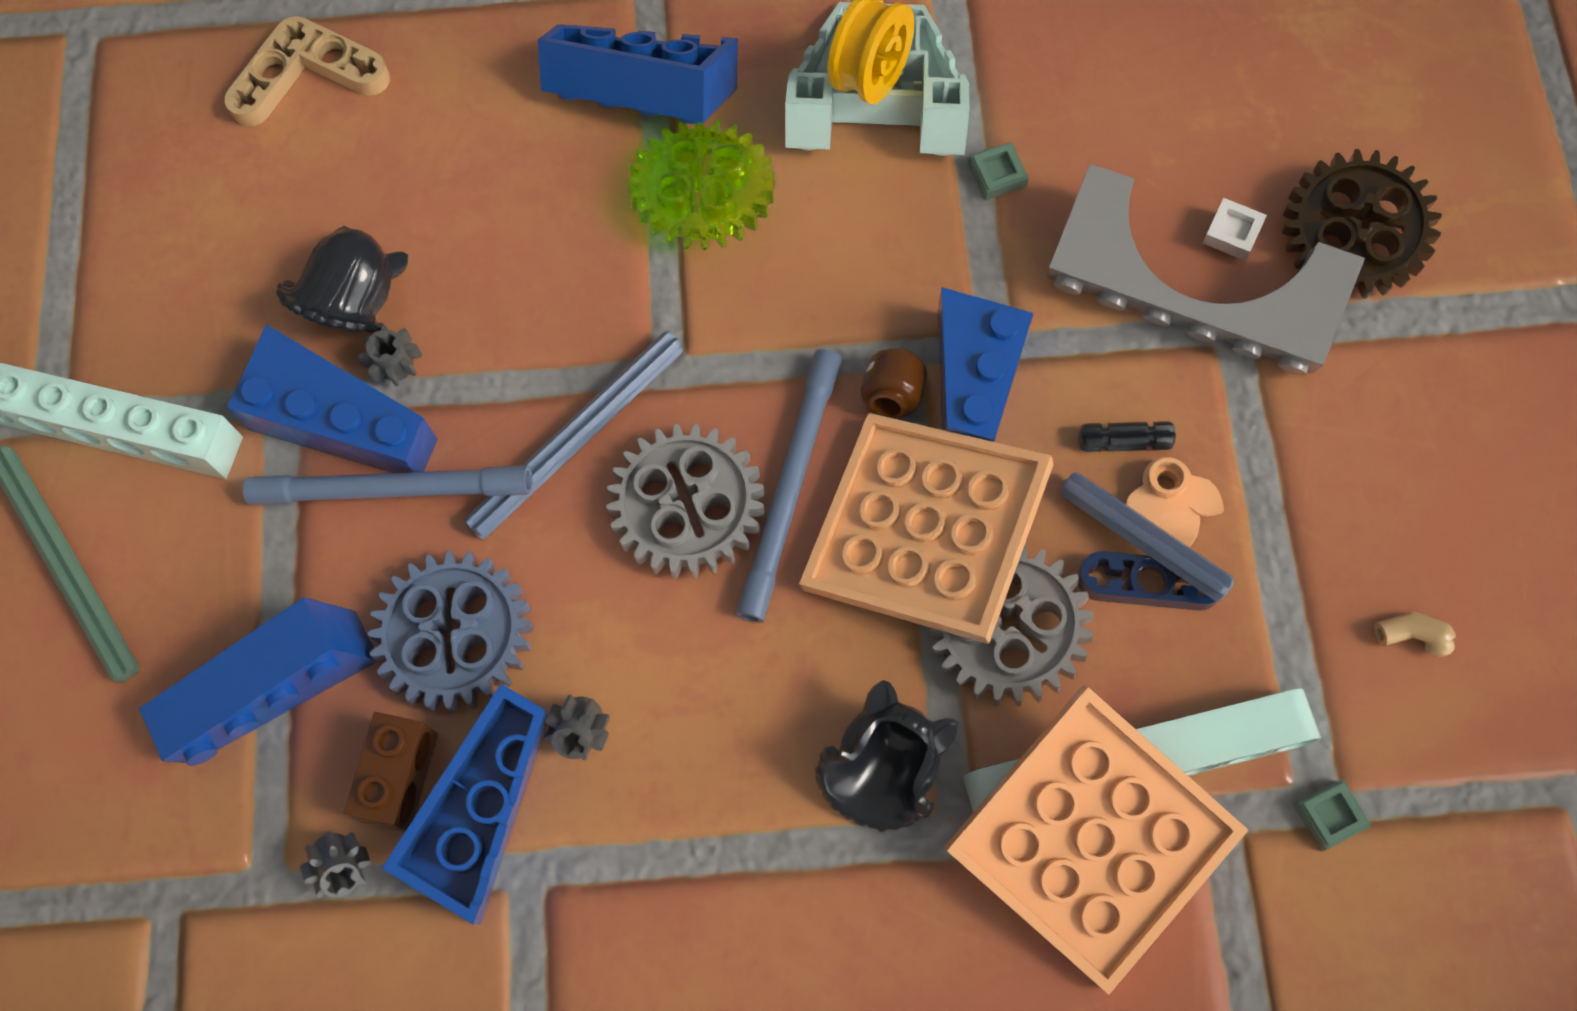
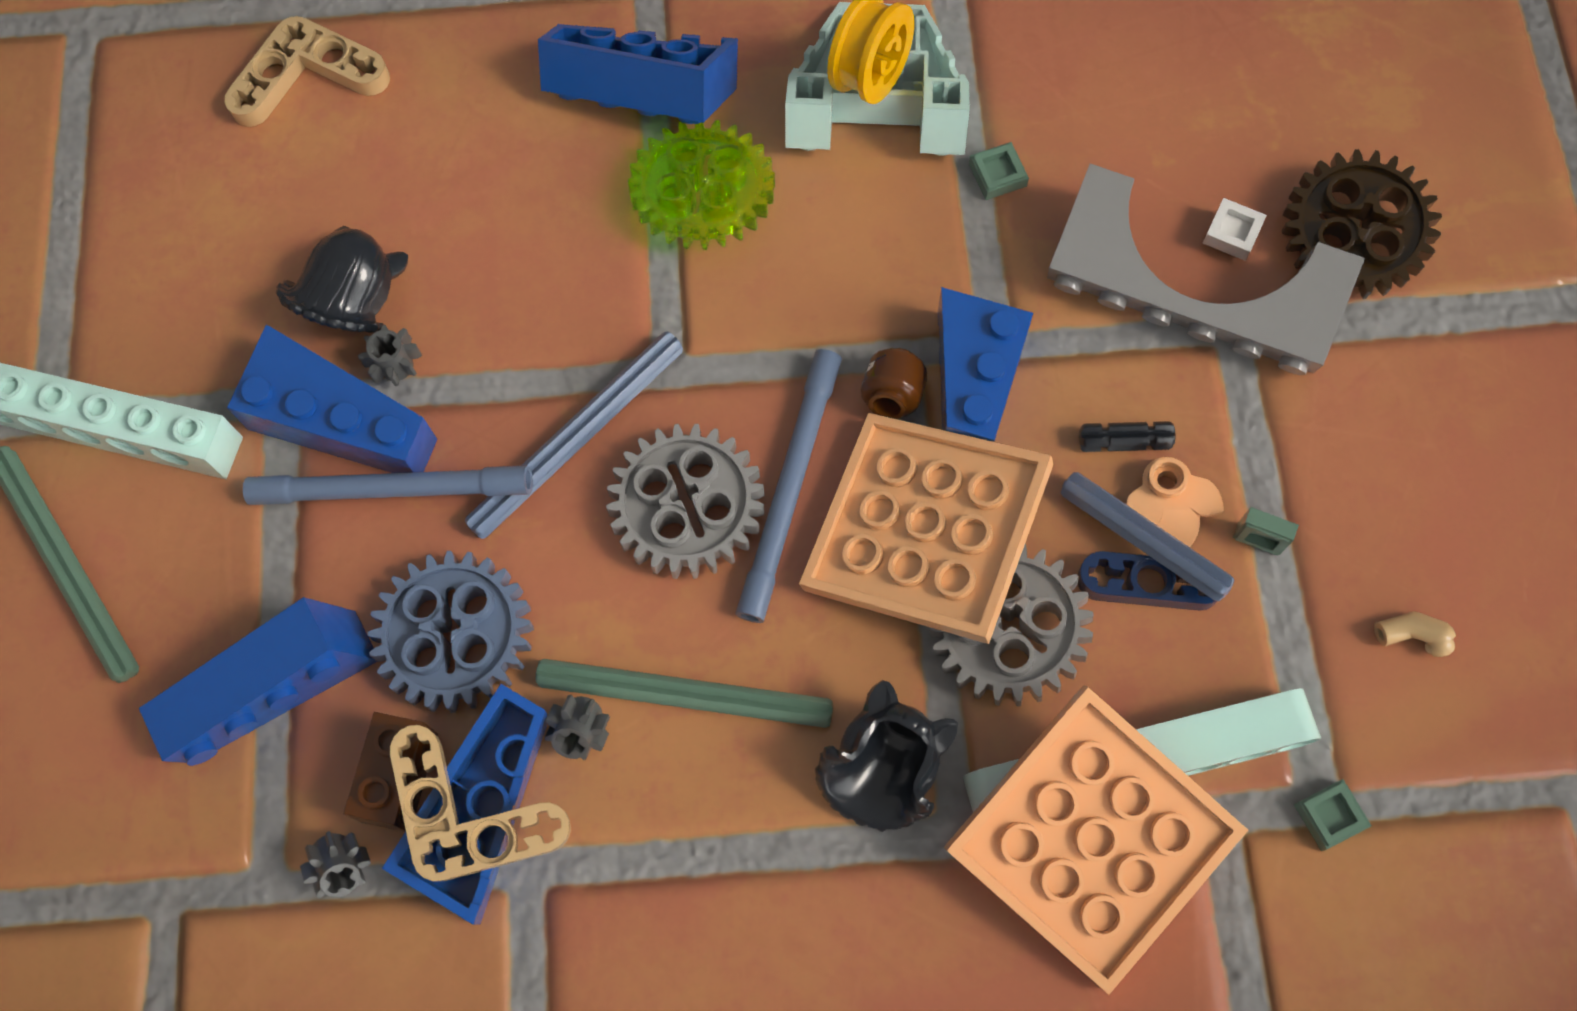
none -> tan beam [390,725,571,882]
none -> sand green axle [535,659,833,728]
none -> sand green tile [1233,507,1299,556]

